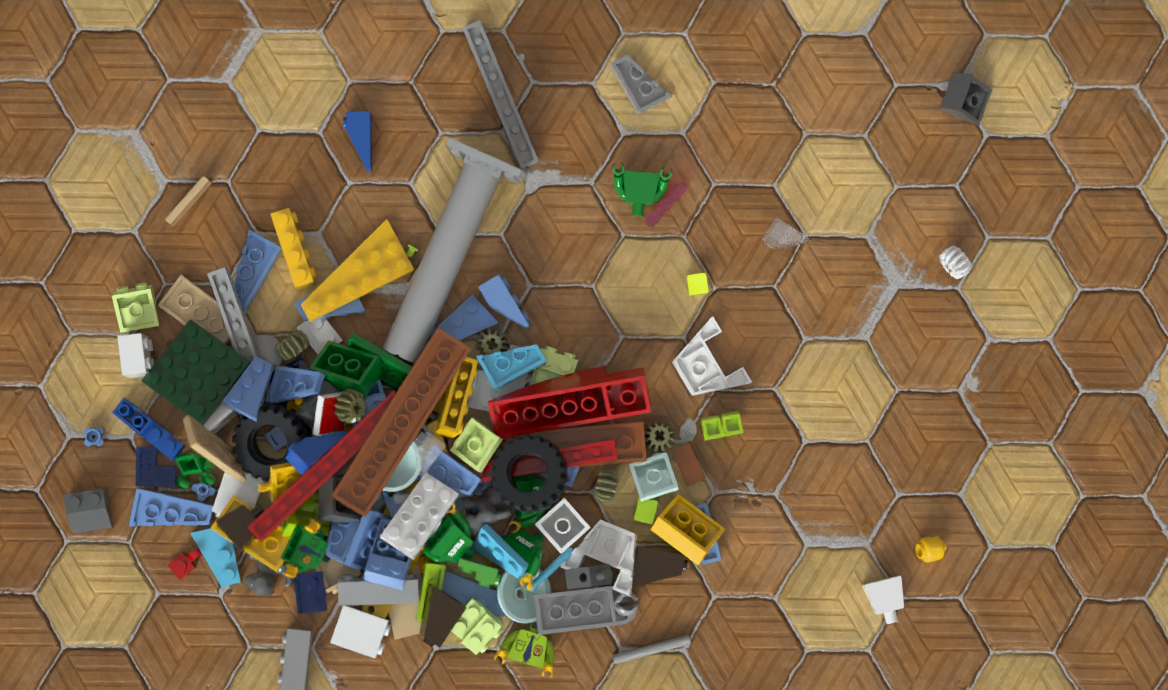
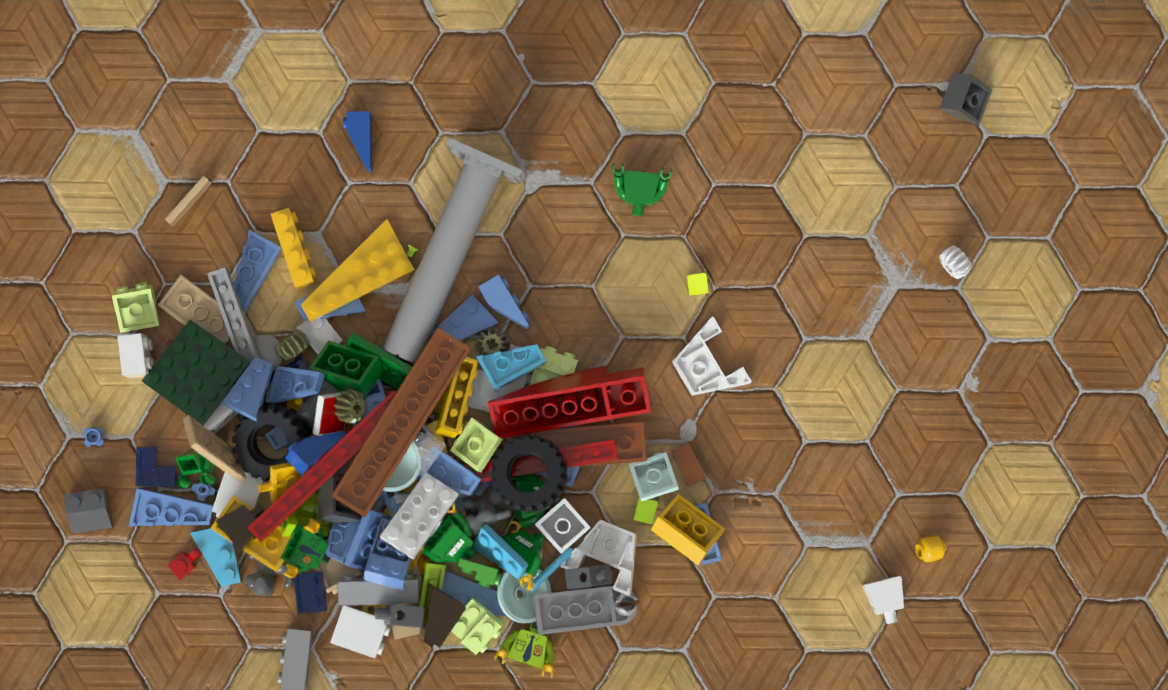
blue slope [112,397,186,461] -> none
light grey plate [462,20,539,170] -> none
olive gear [594,469,619,502] -> none
light grey wing [610,55,672,115] -> none
light grey piece [612,635,691,664] -> none
dark brown slope [632,546,688,586] -> none
clear pink plate [645,182,688,227] -> none
olive gear [645,420,676,453] -> none
lime hips [701,411,743,441] -> none
clear slope [763,217,809,250] -> none
none -> dark grey torso [375,604,424,628]

